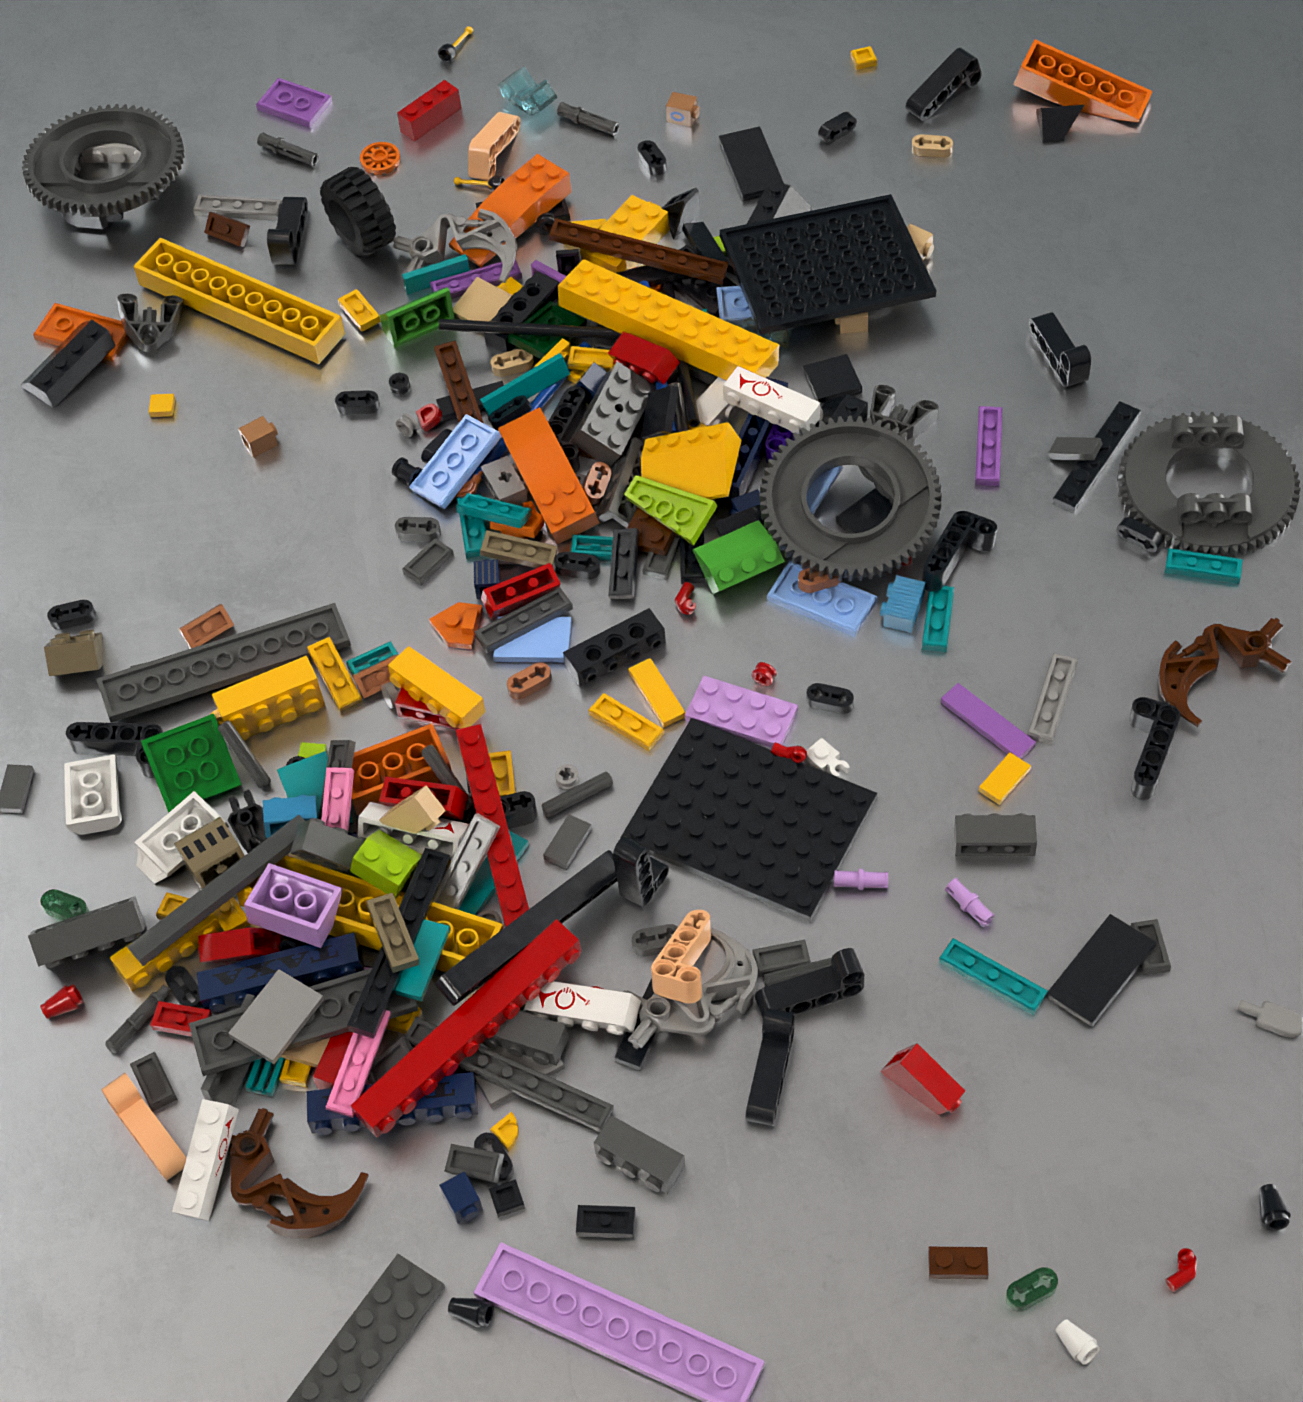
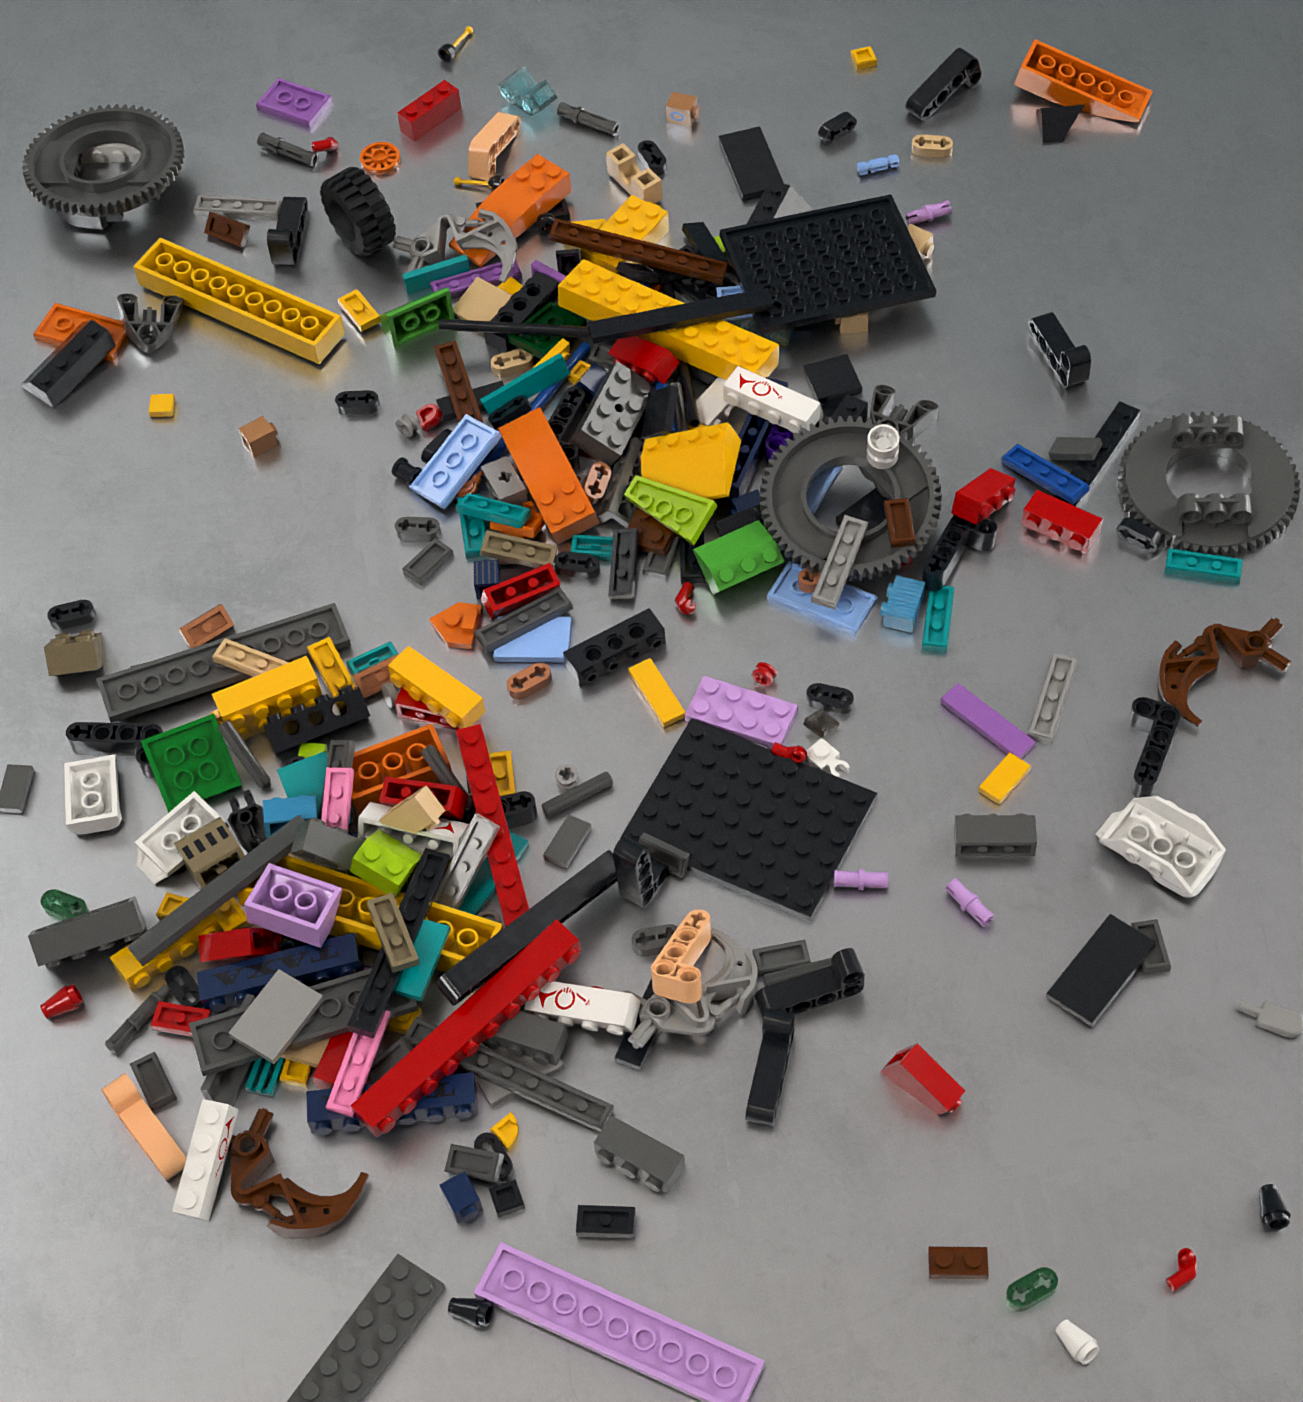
black bush [389,372,411,395] -> none
yellow tile [567,346,614,372] -> none
yellow tile [588,693,664,751] -> none
black slope [661,188,700,239] -> none
teal tile [938,938,1048,1016] -> none
medium lavender tile [975,406,1003,486] -> none
none -> tan tile [212,638,289,677]
none -> black brick [262,684,370,754]
none -> red arm [311,137,338,153]
none -> black tile [587,288,774,344]
none -> tan arch [605,143,663,204]
none -> black tile [616,262,660,283]
none -> dark grey tile [639,833,690,878]
none -> clear smoke tile [803,709,840,739]
none -> light grey tile [811,515,868,610]
none -> light blue axle [857,154,899,175]
none -> white wheel [867,424,900,469]
none -> reddish brown tile [884,498,916,548]
none -> lavender pin [905,200,952,225]
none -> red brick [951,468,1016,525]
none -> blue tile [1001,444,1090,505]
none -> red brick [1022,490,1103,554]
none -> white slope [1096,796,1226,897]

